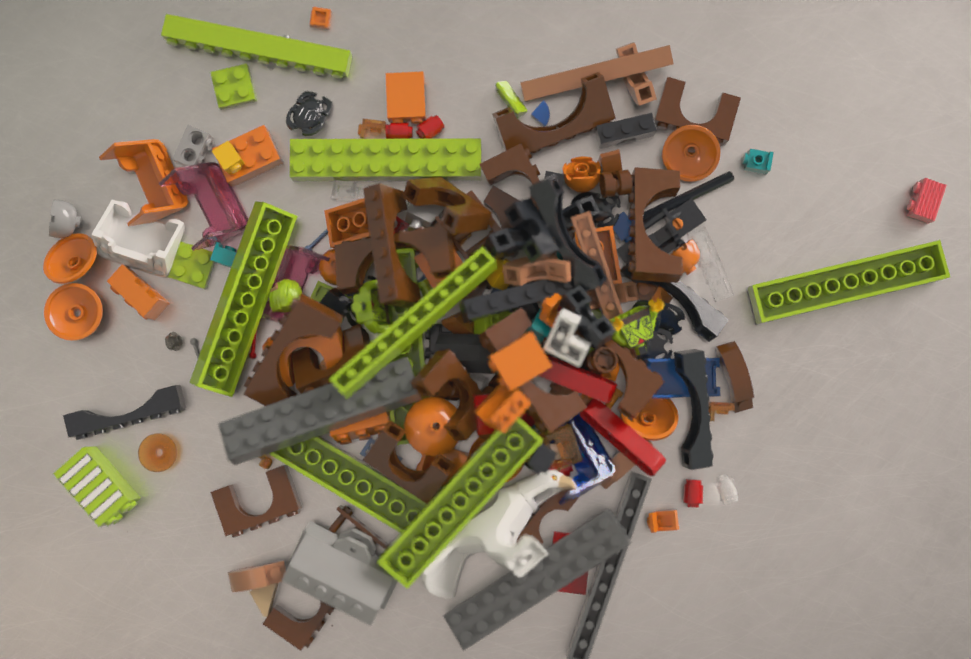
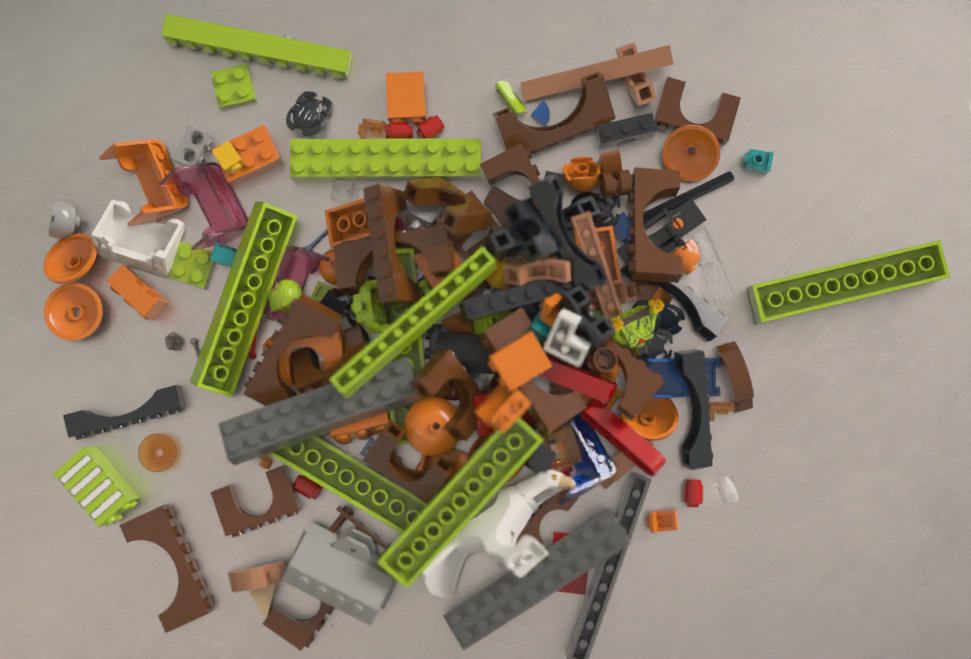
orange tile [309,7,332,30] -> none
coral brick [907,178,947,223] -> none
none -> reddish brown arch [119,504,214,633]
none -> red brick [293,475,323,500]

